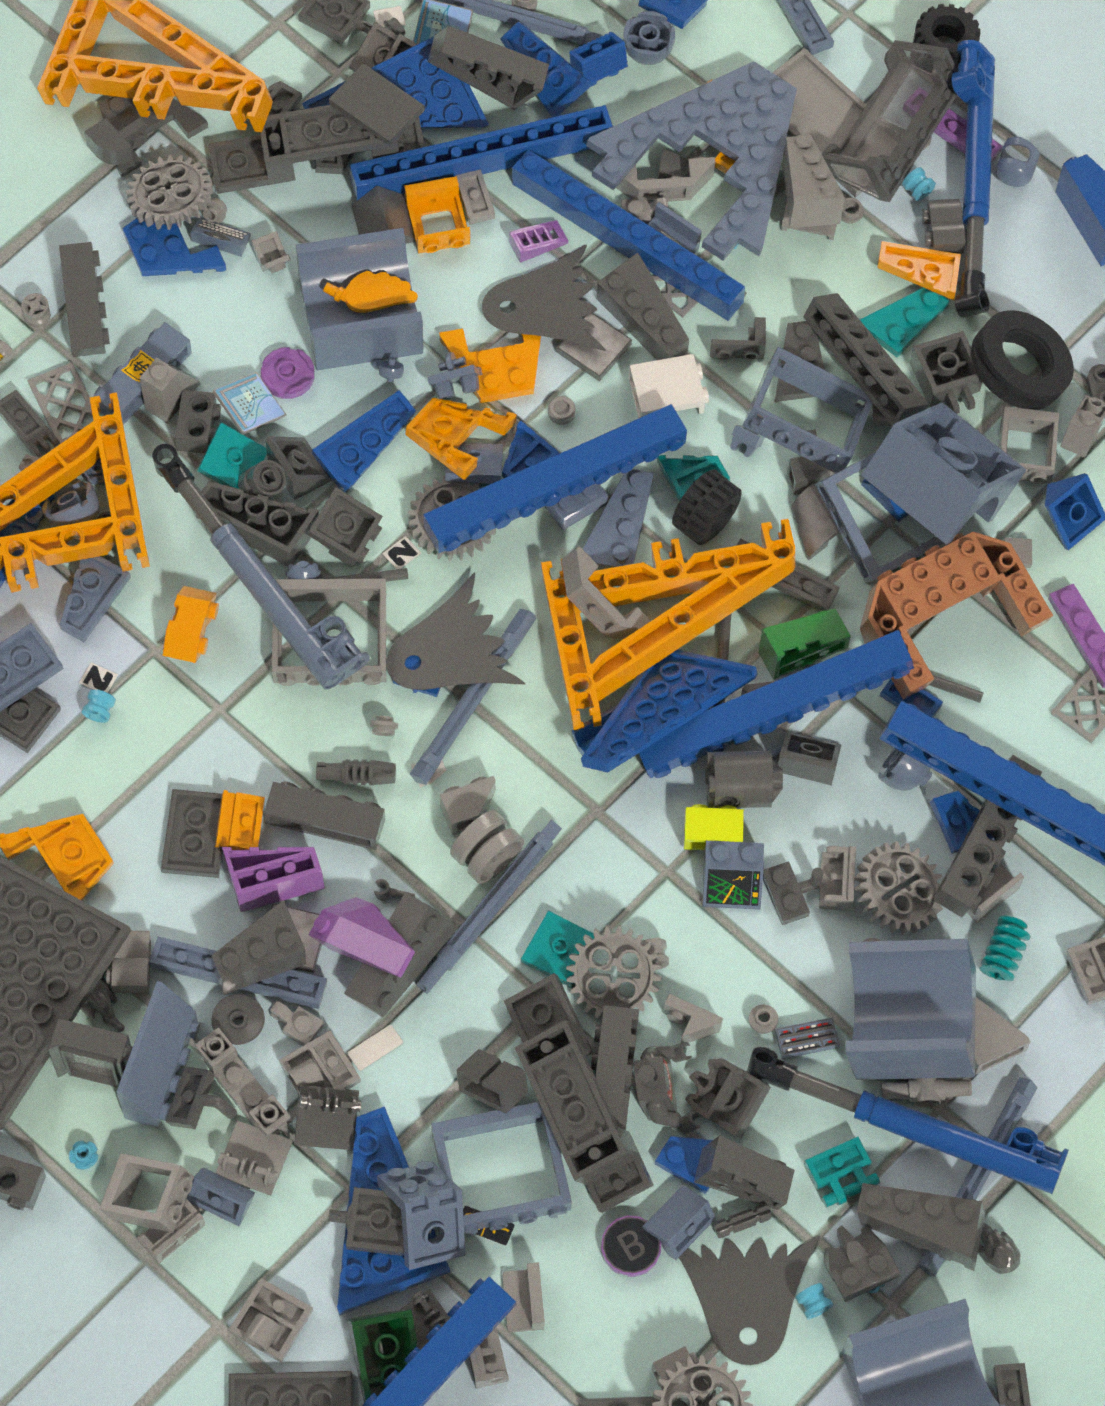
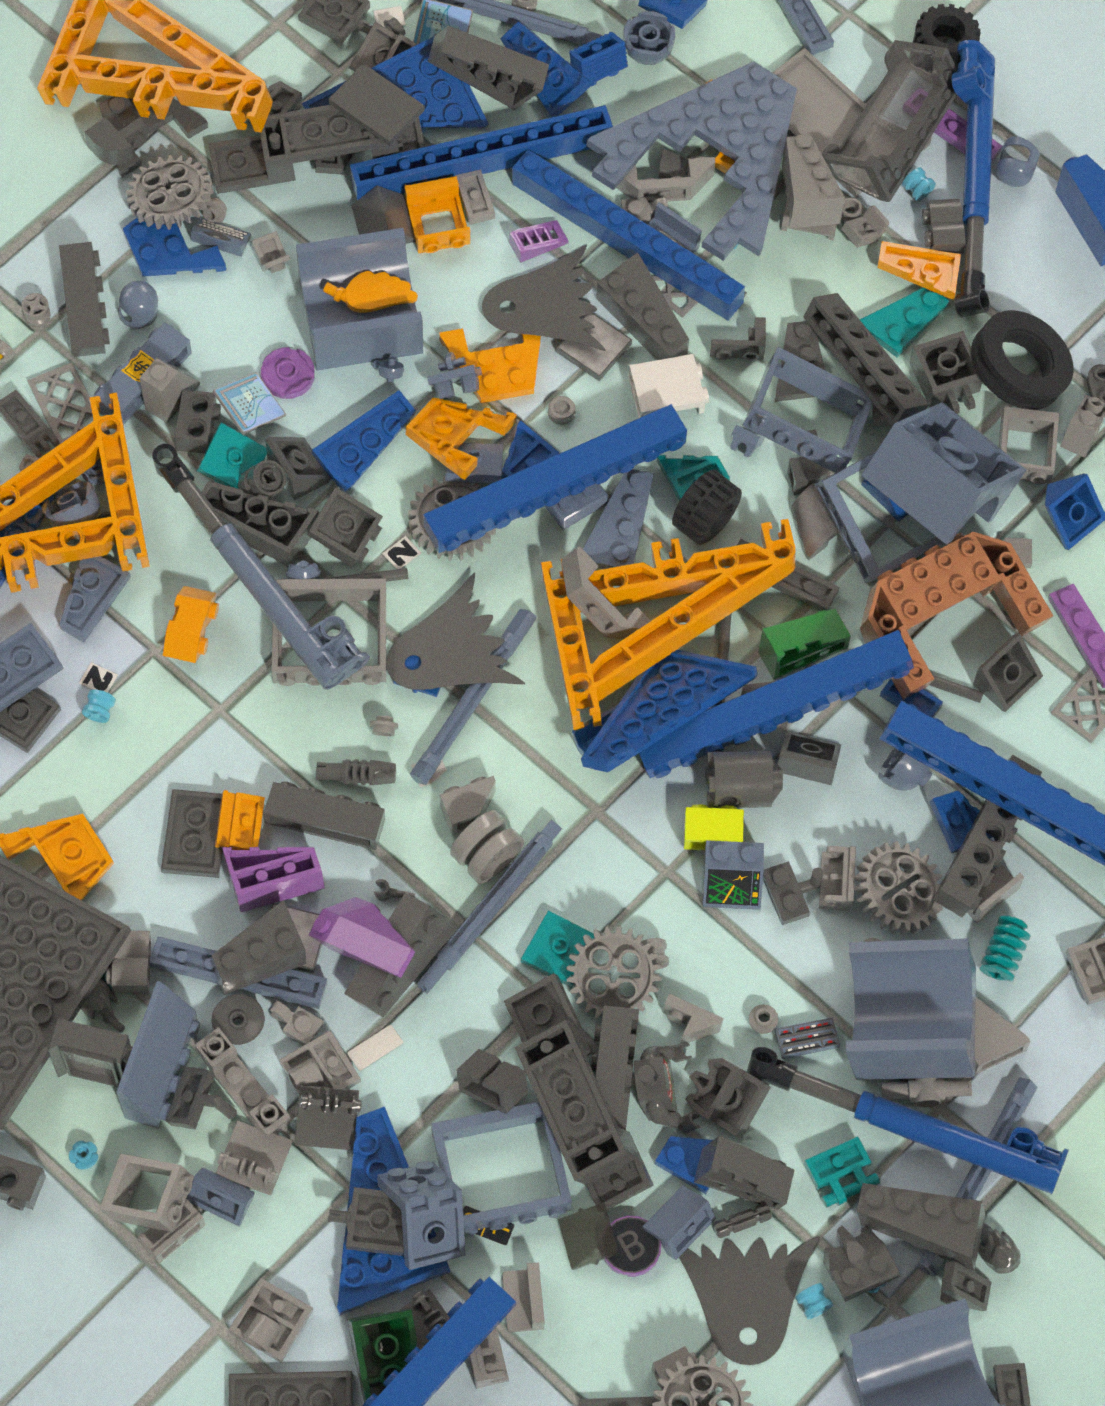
none -> sand blue helmet [118,281,158,329]
none -> clear smoke piece [558,1203,619,1270]
none -> light grey bracket [841,205,889,248]
none -> dark grey slope [940,1262,992,1311]
none -> dark grey slope [973,633,1043,712]

